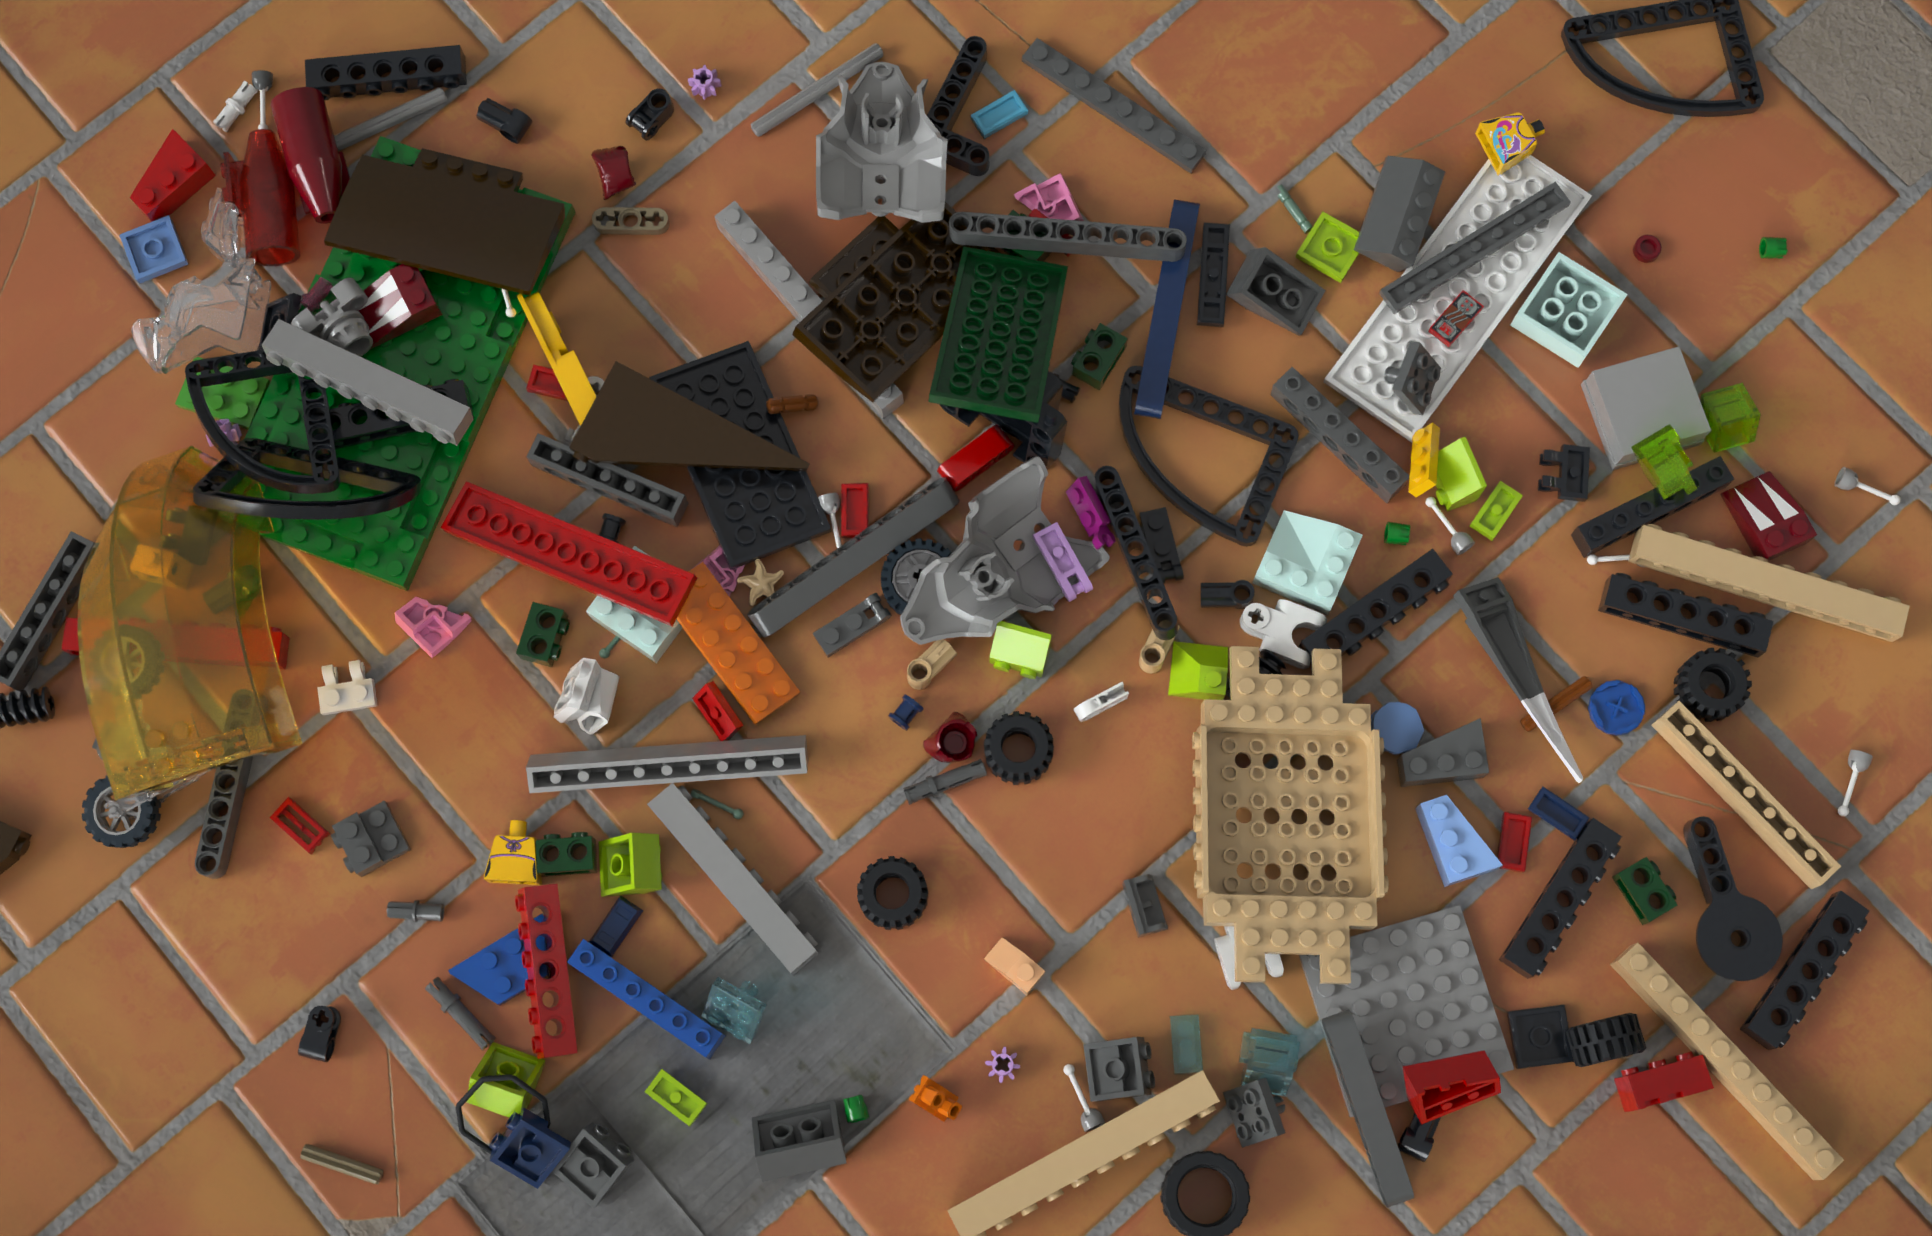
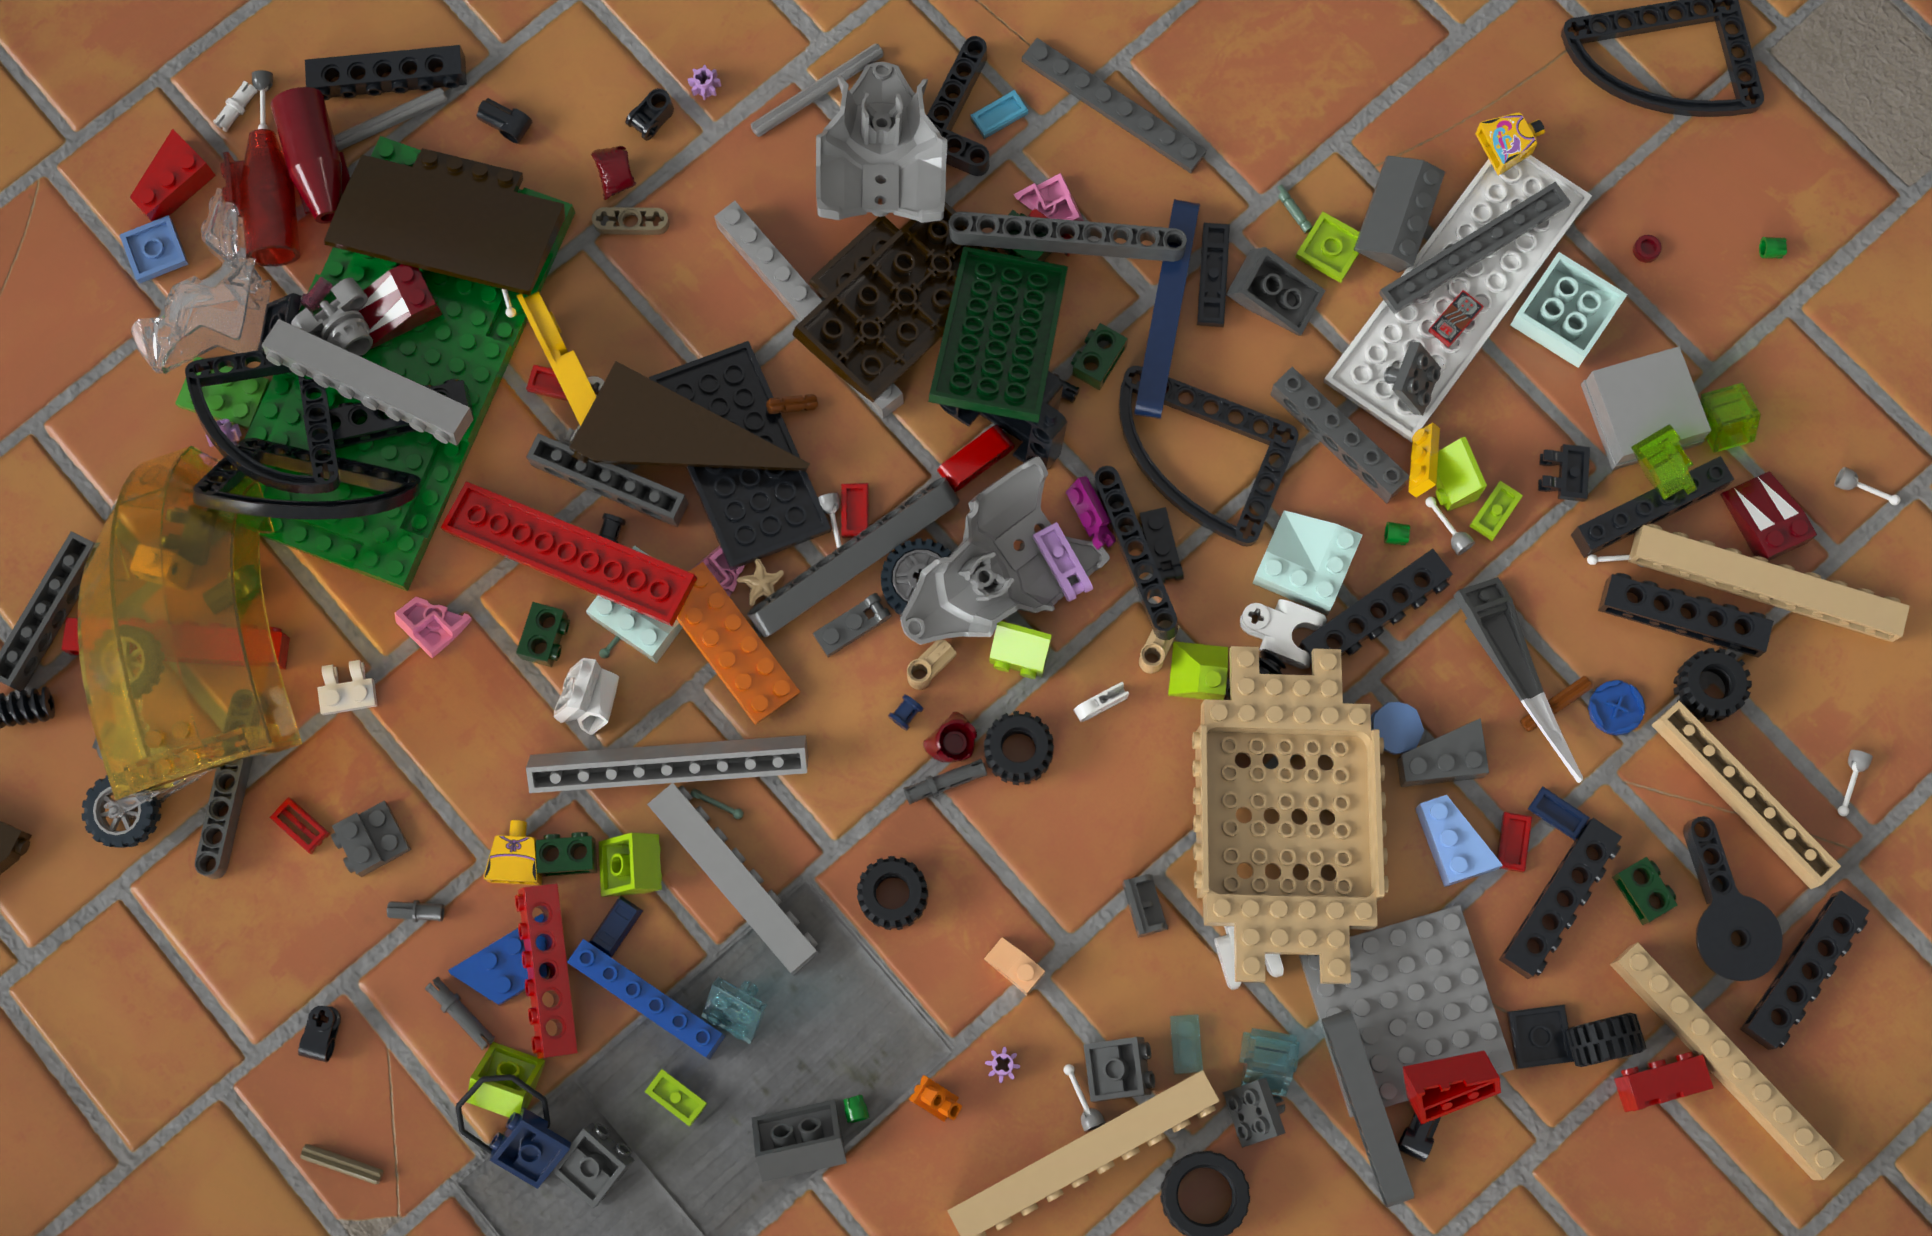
red plate [692,681,744,741] -> none
black piece [1201,580,1255,610] -> none

